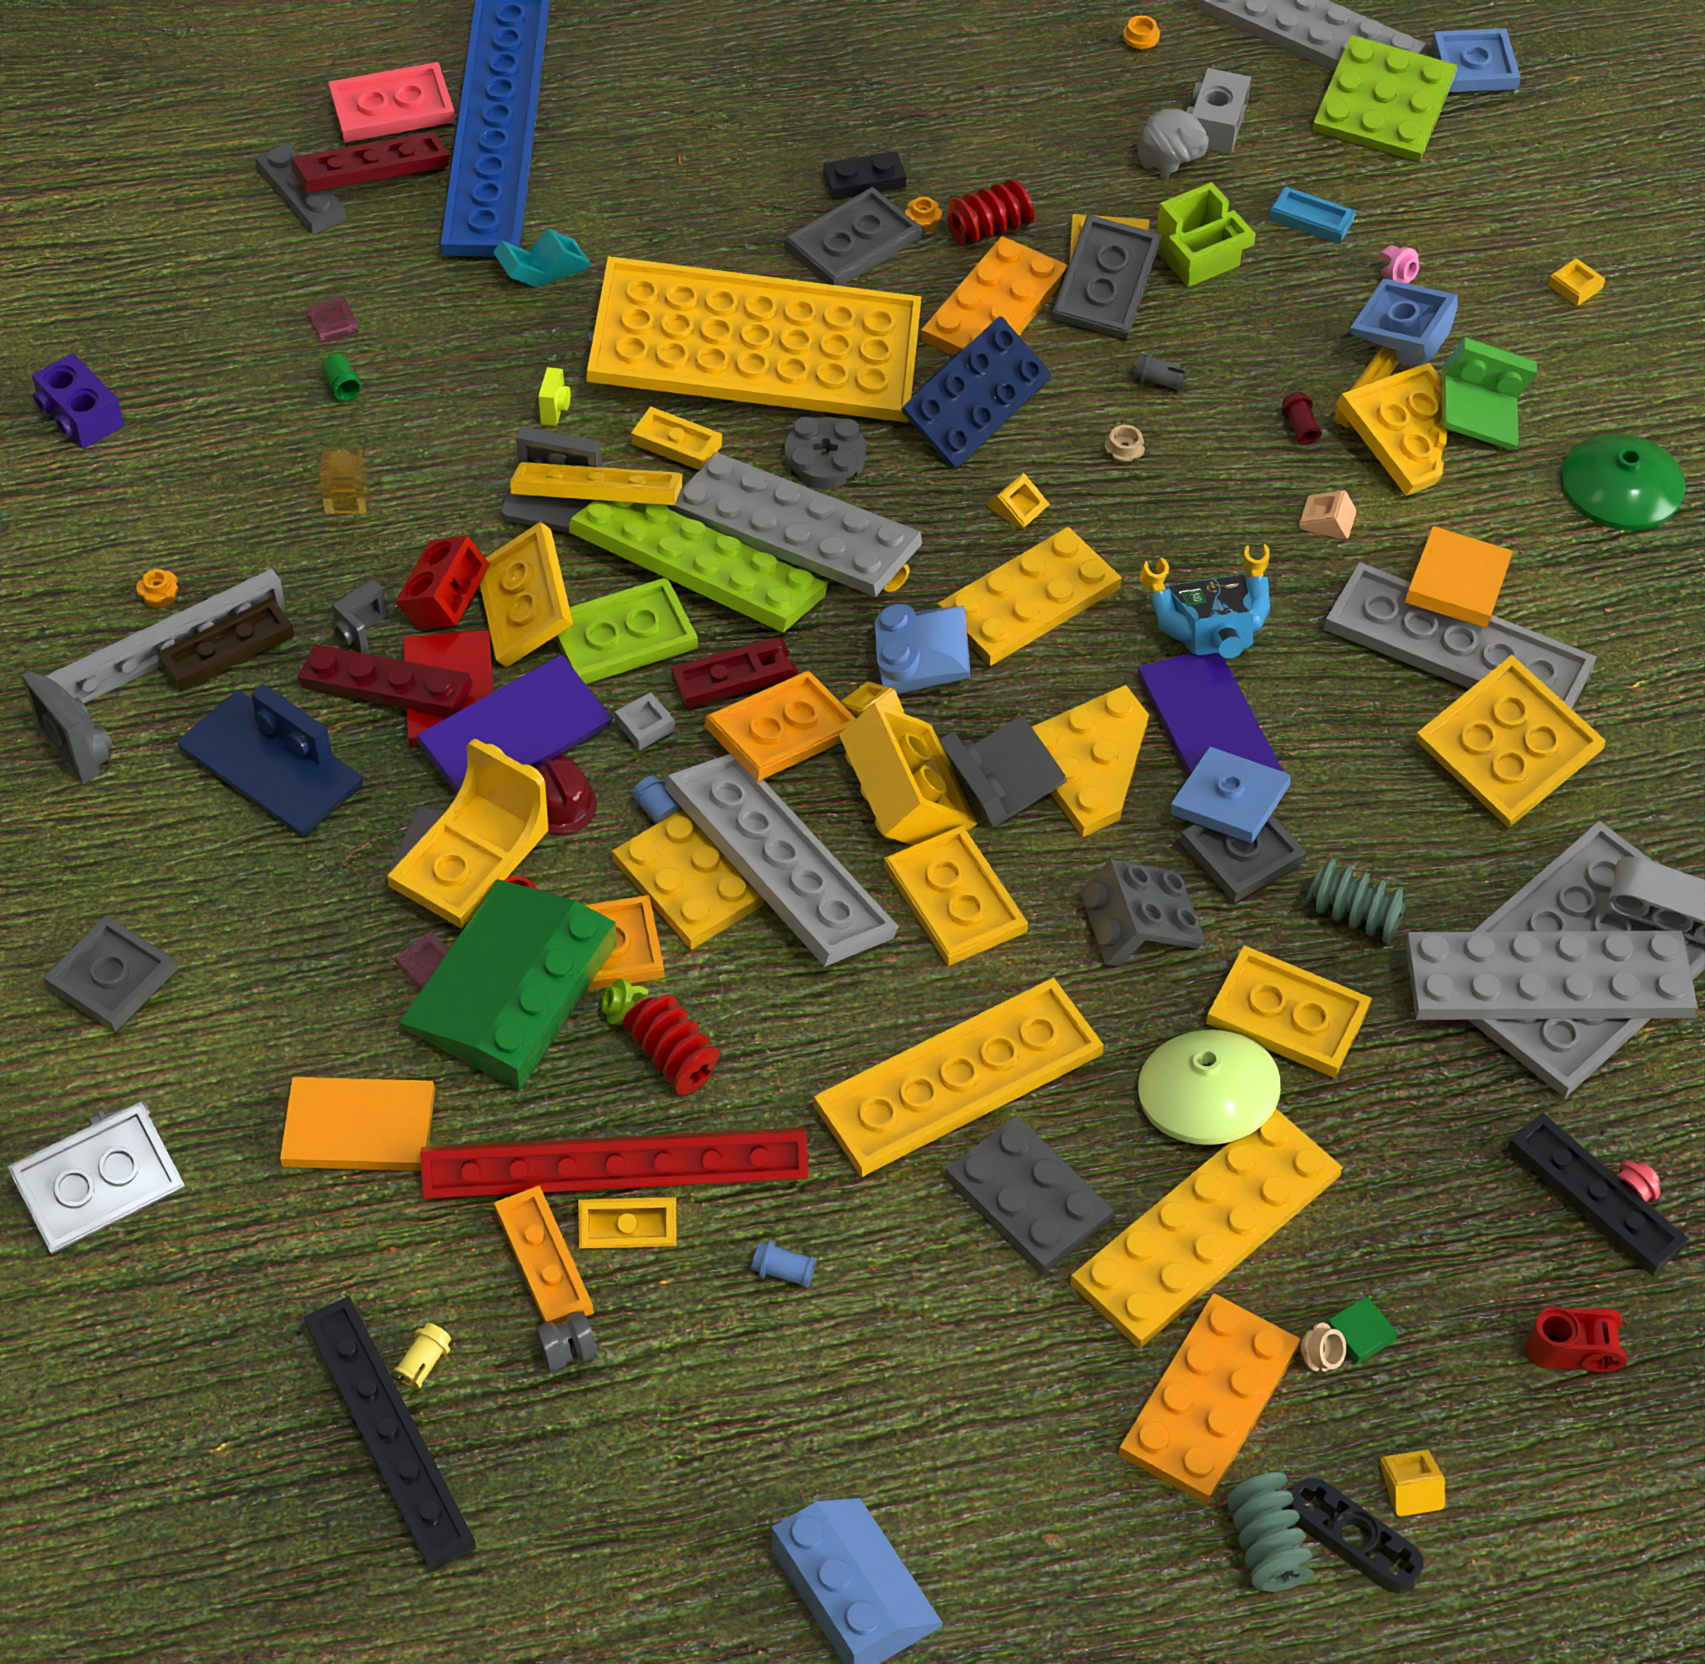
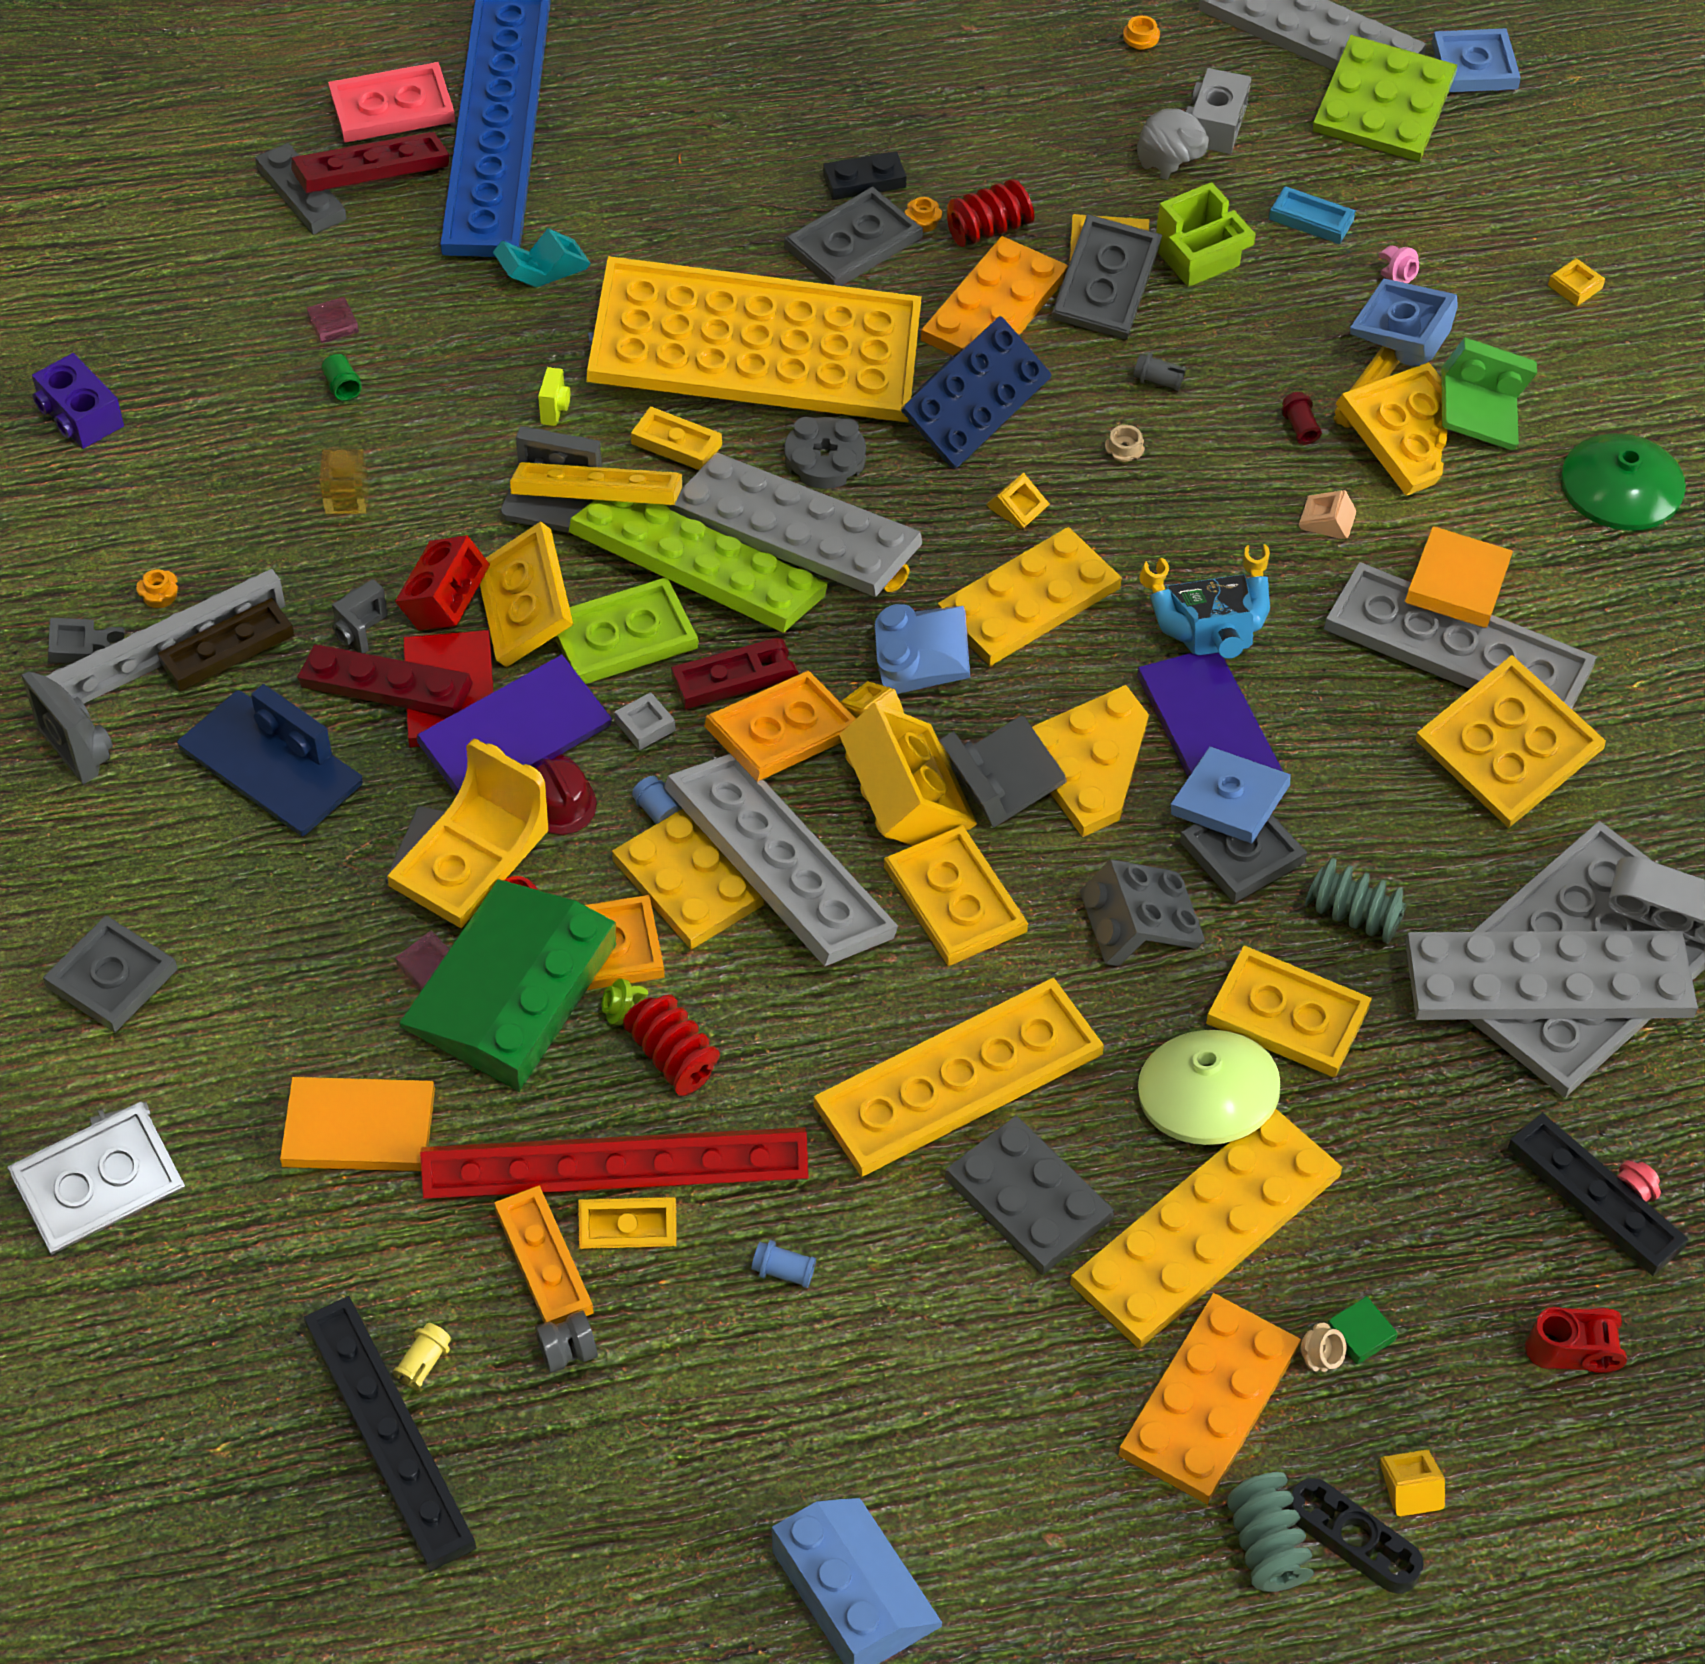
none -> dark grey plate [48,617,125,663]

